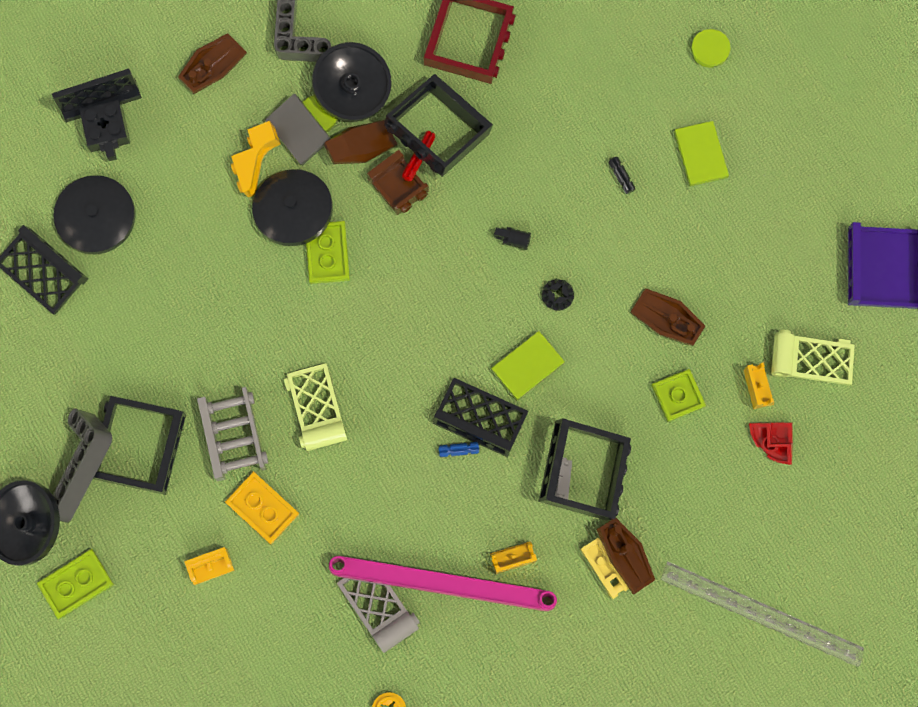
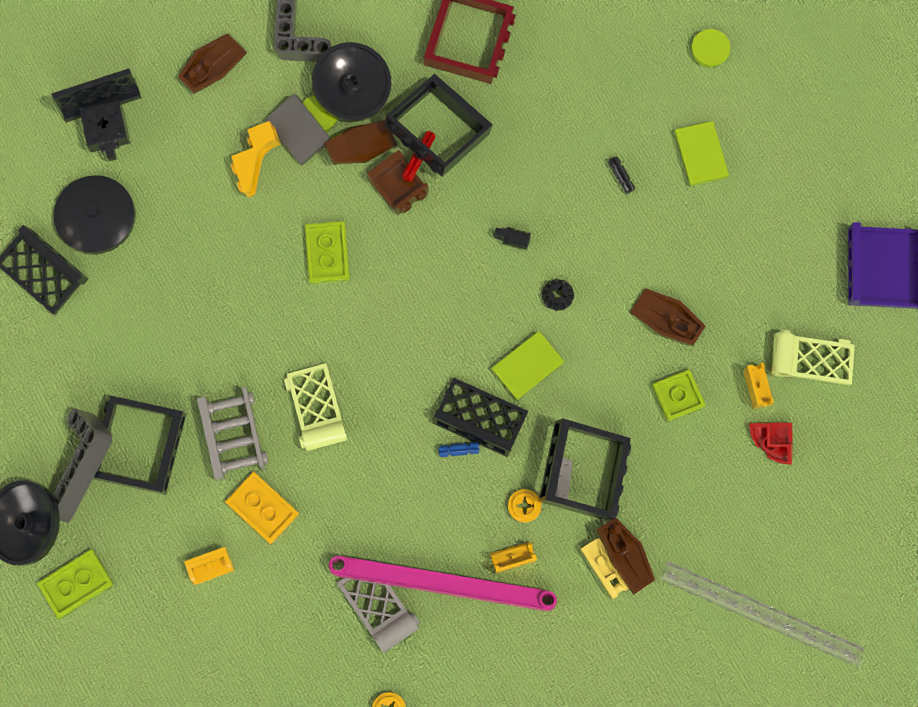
black dish [252,169,333,246] -> none
none -> yellow gear [508,489,541,523]

